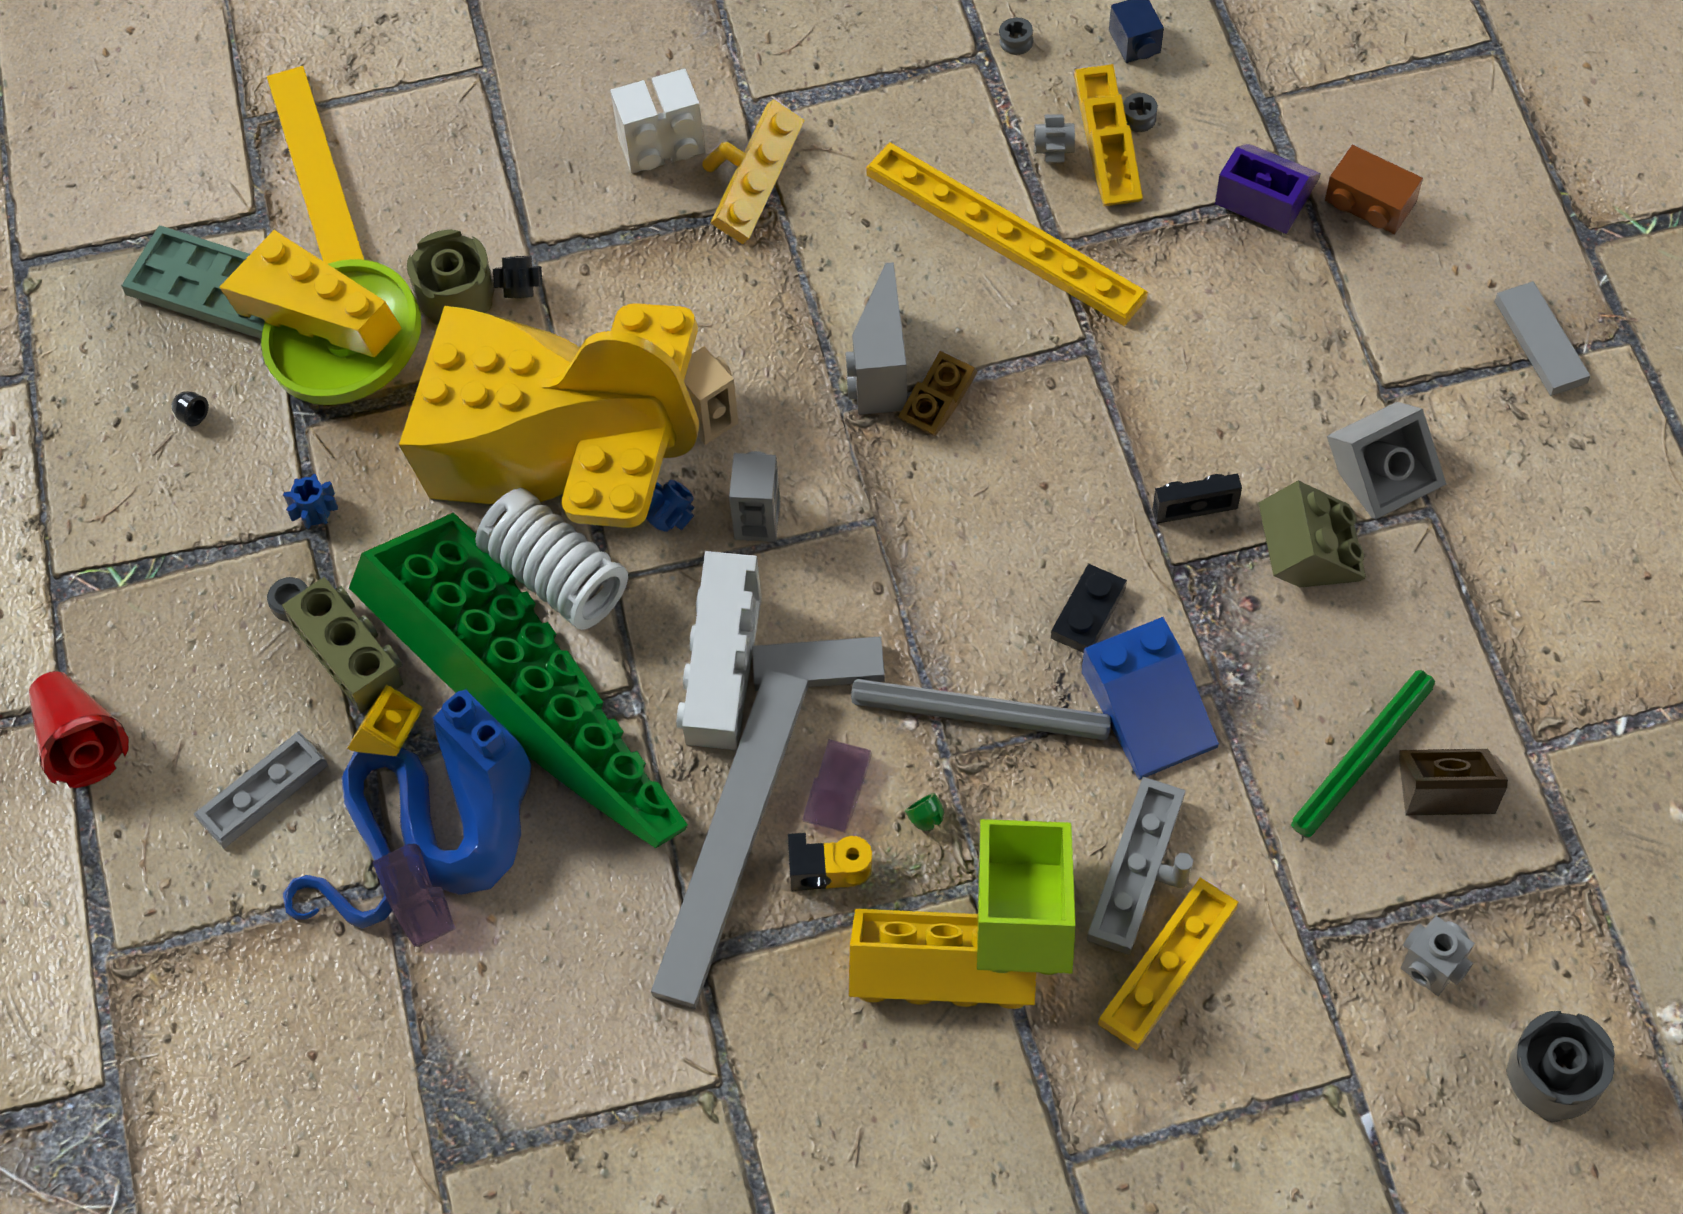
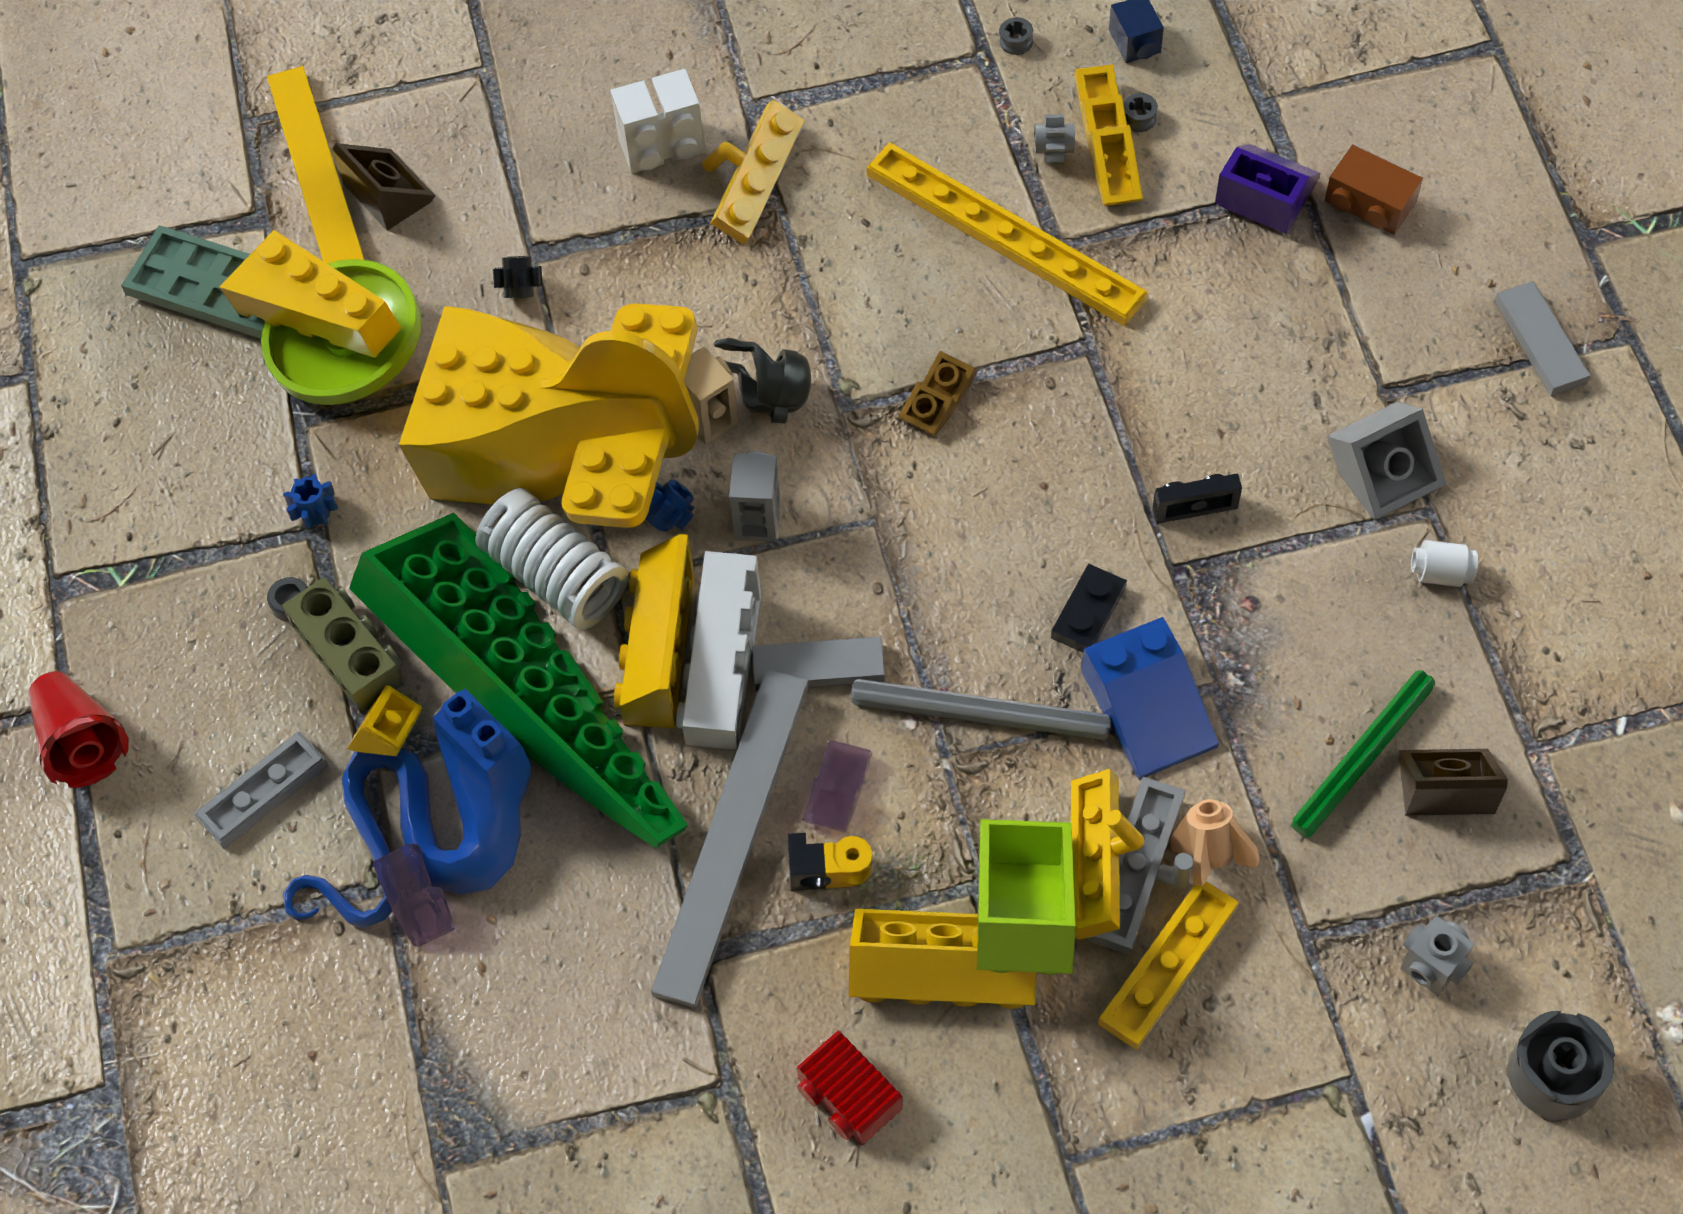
black hinge [172,391,209,427] -> none
olive brick [407,229,494,325] -> none
light grey slope [845,262,907,415] -> none
green hinge [905,793,944,831] -> none
olive slope [1258,480,1366,588] -> none
none -> dark brown slope [332,143,435,231]
none -> yellow slope [614,534,695,729]
none -> pearl dark grey hair [714,338,811,424]
none -> red brick [797,1030,903,1146]
none -> yellow plate [1071,768,1144,940]
none -> light nougat brick [1170,799,1259,886]
none -> white brick [1411,540,1478,587]

